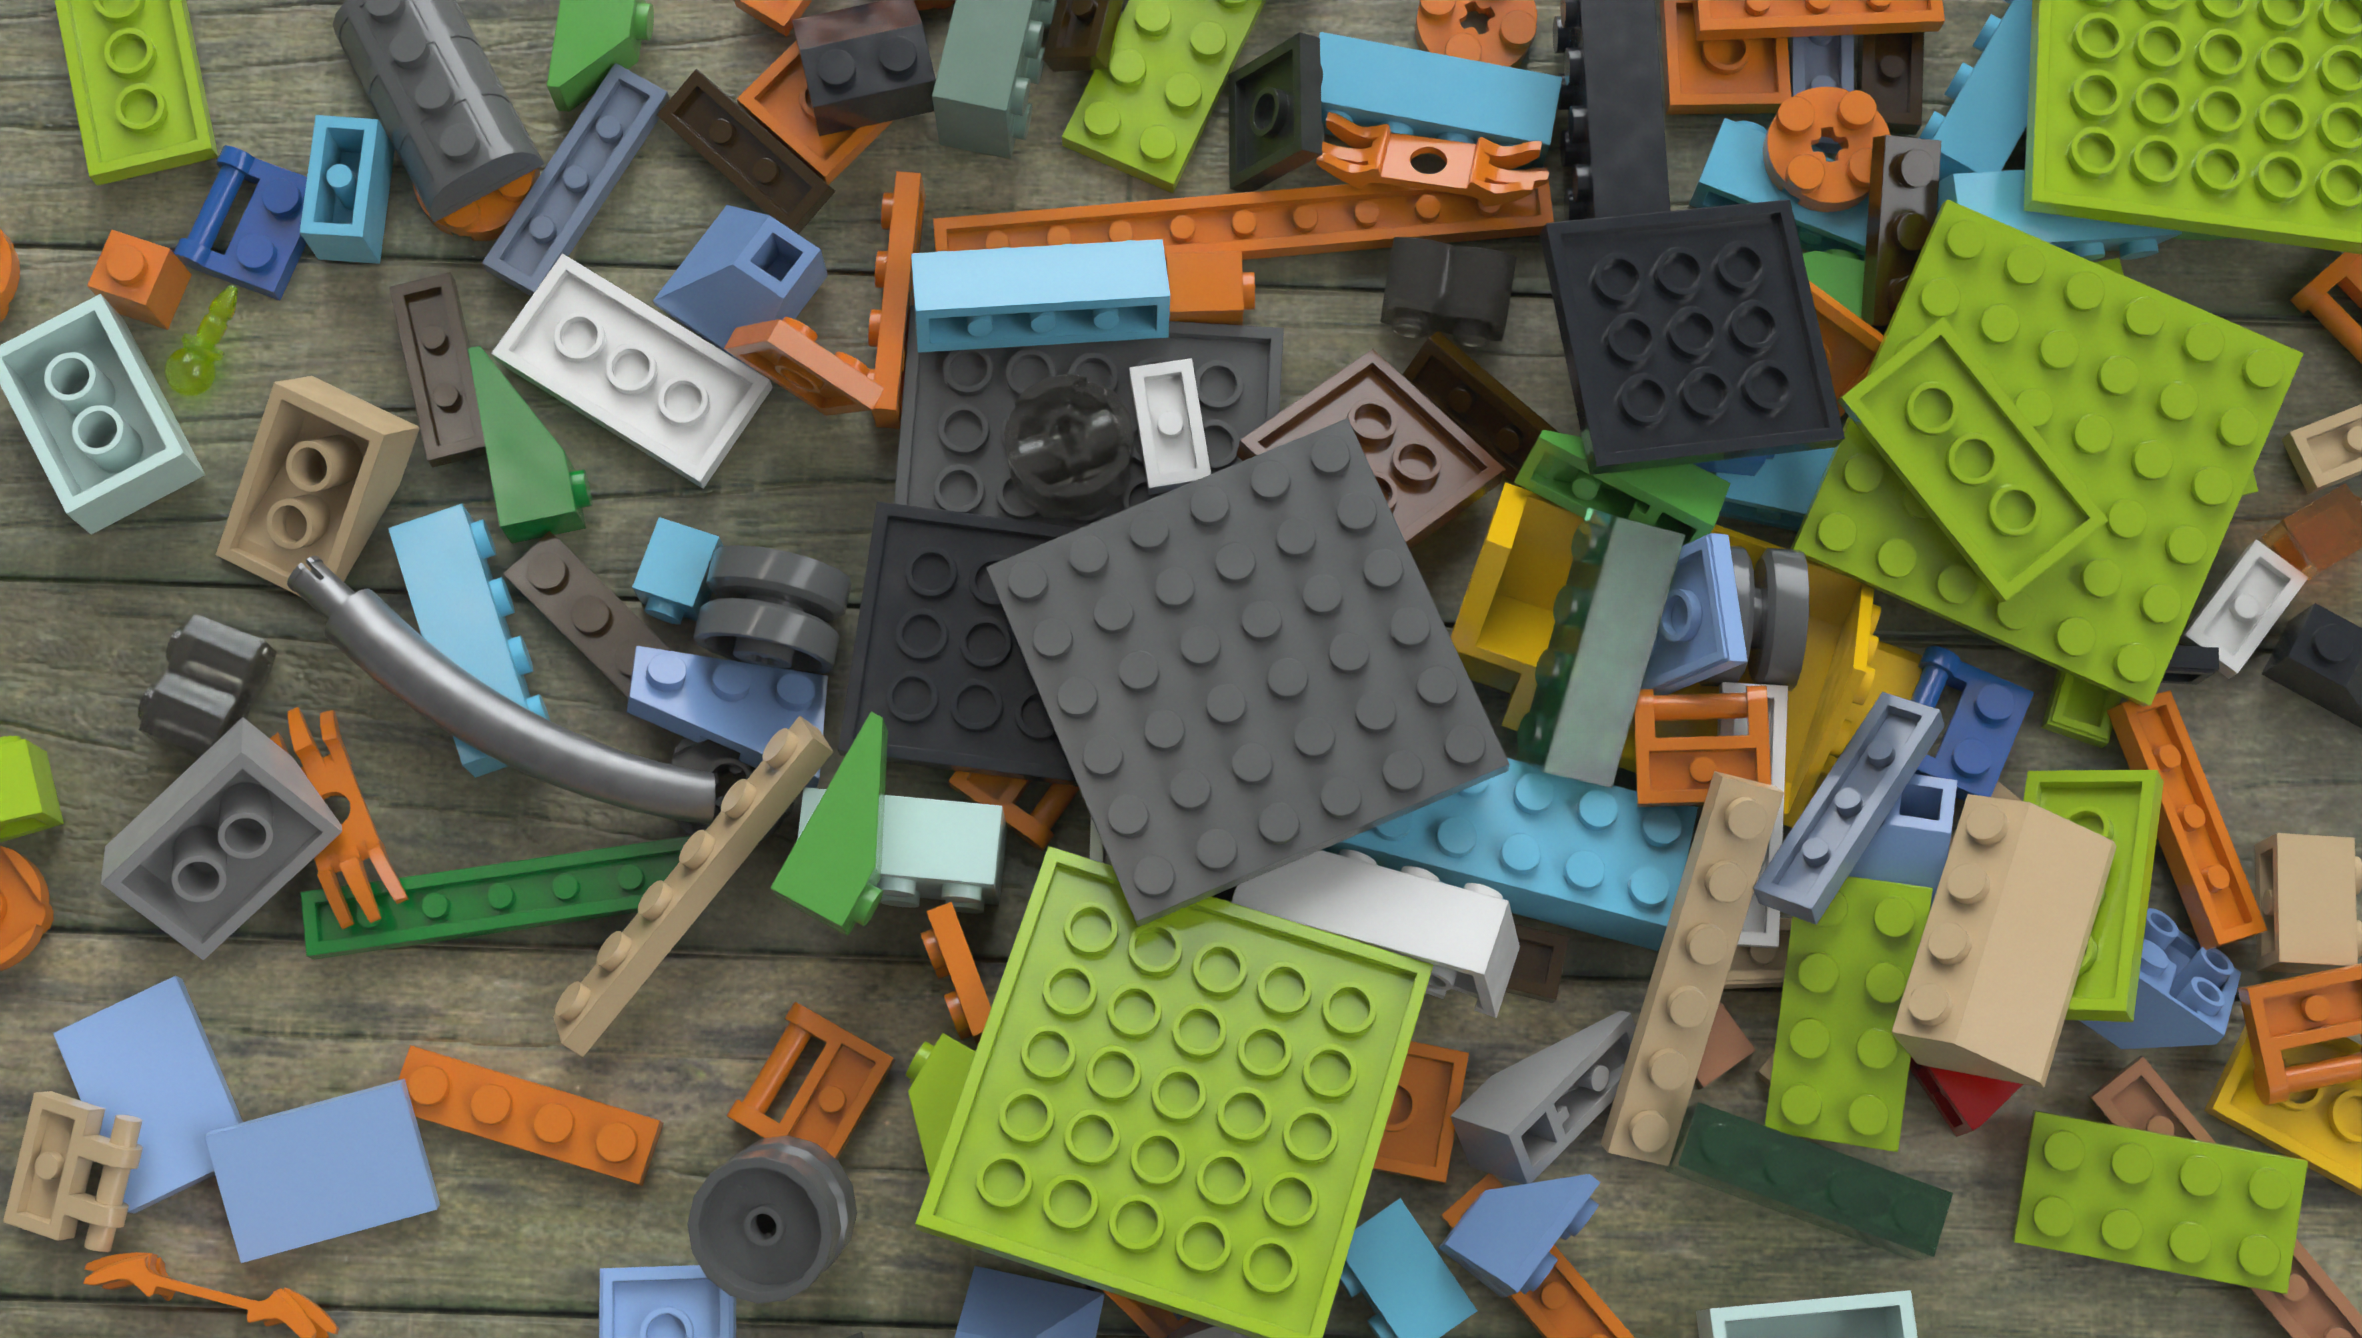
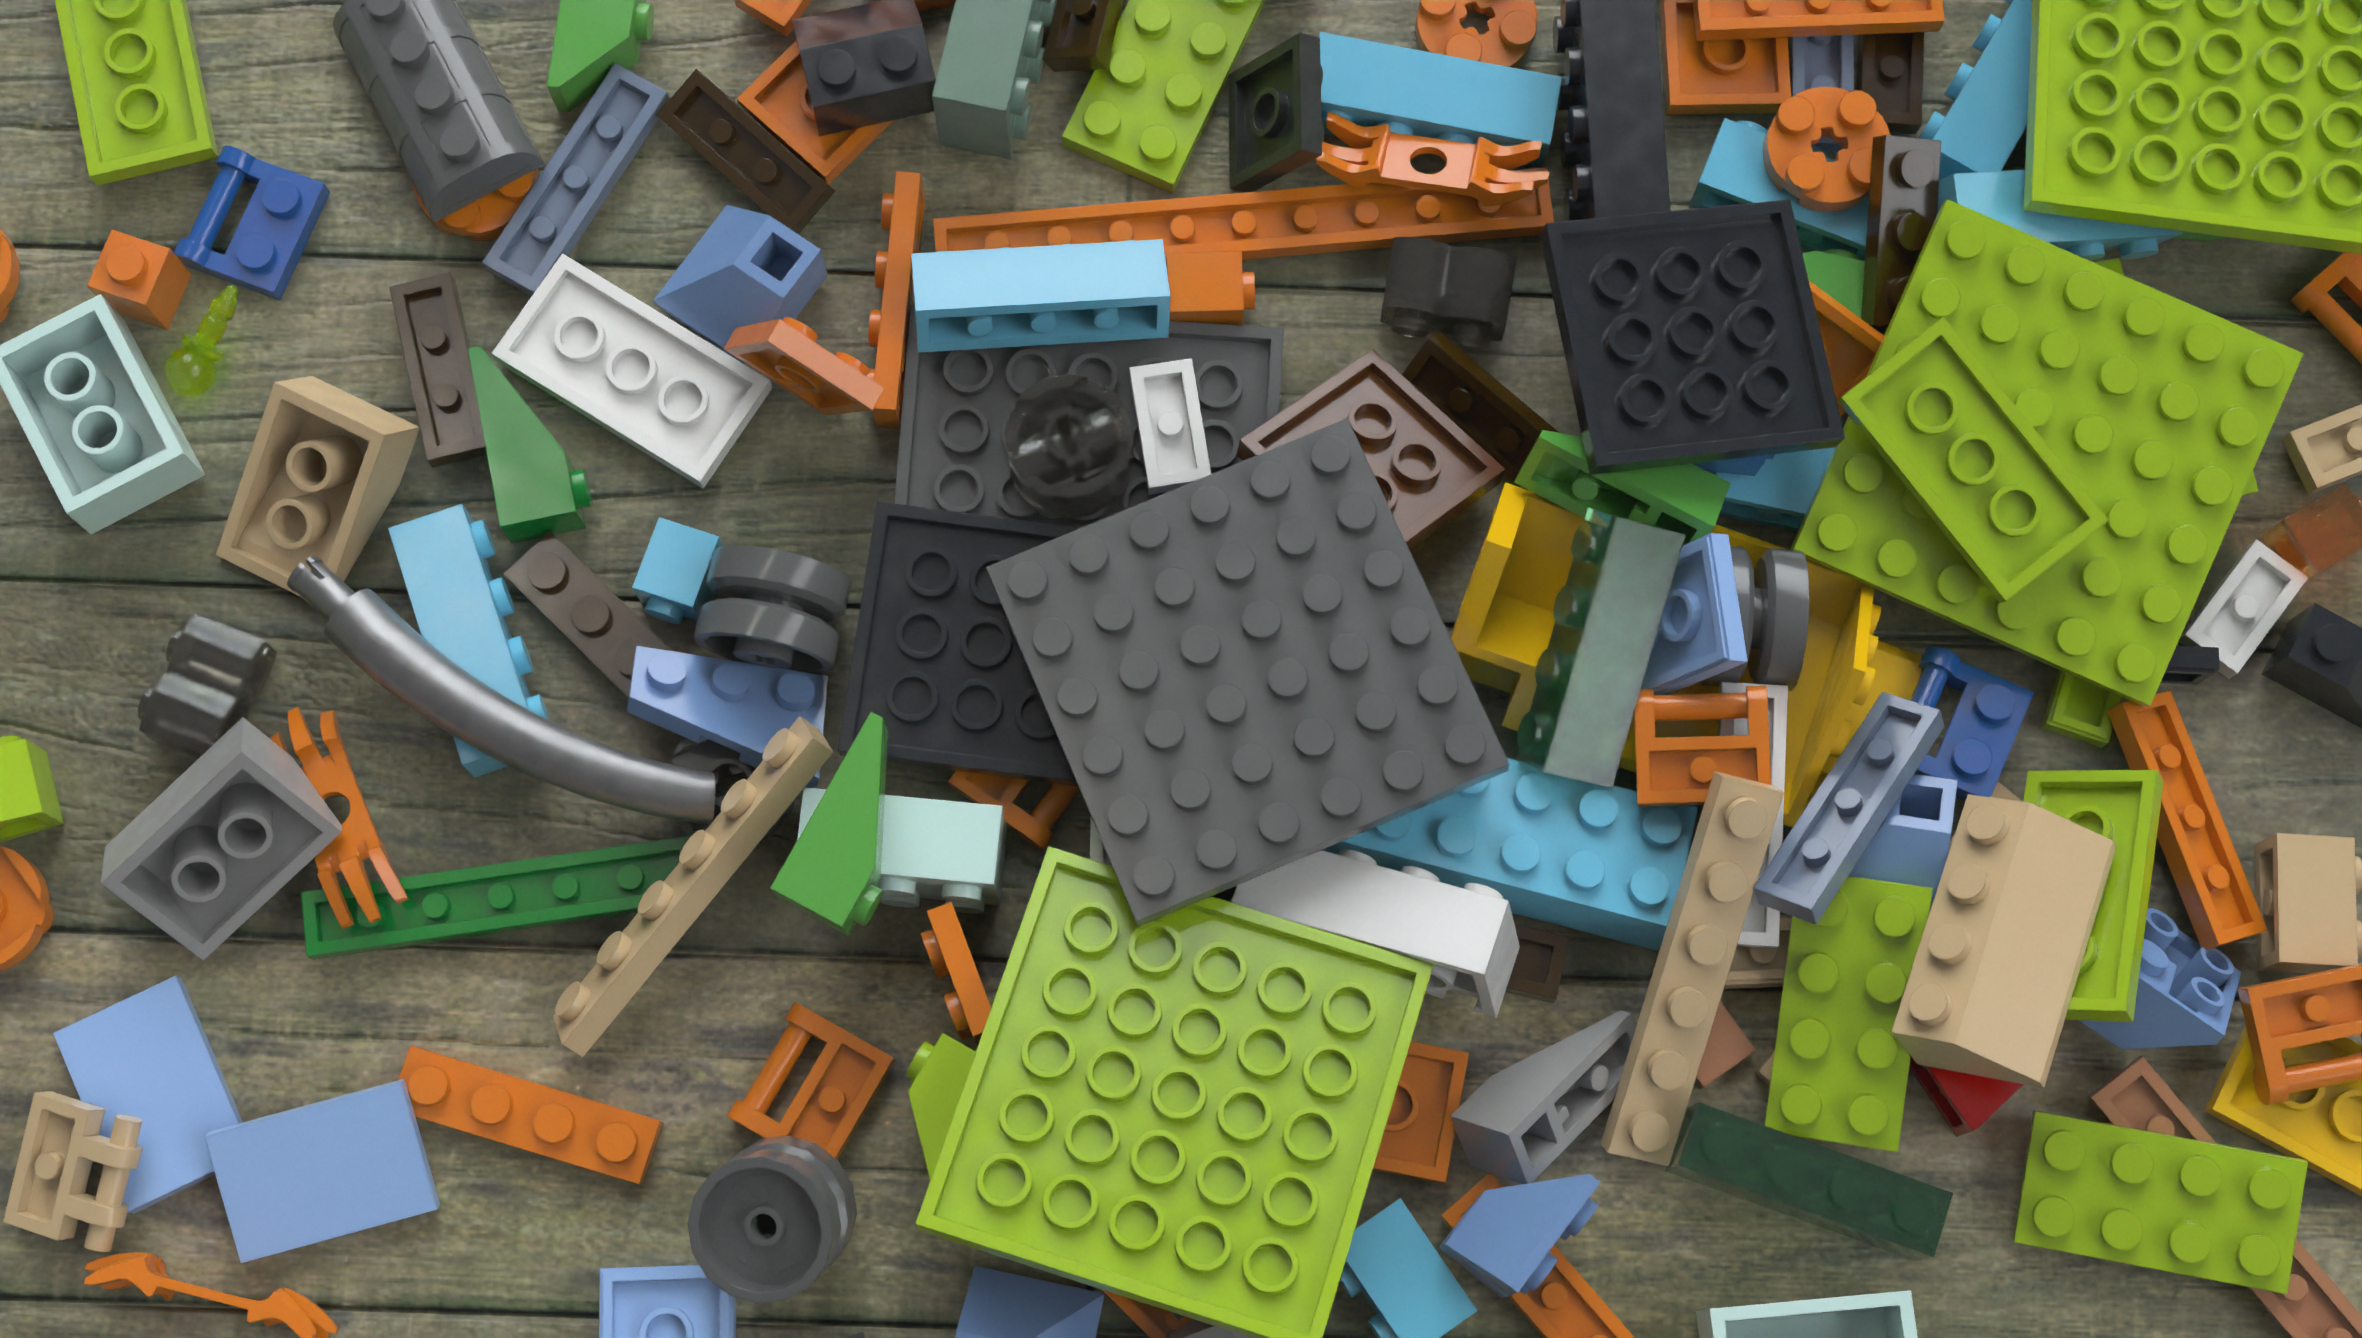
medium azure brick [300,115,395,264] -> none

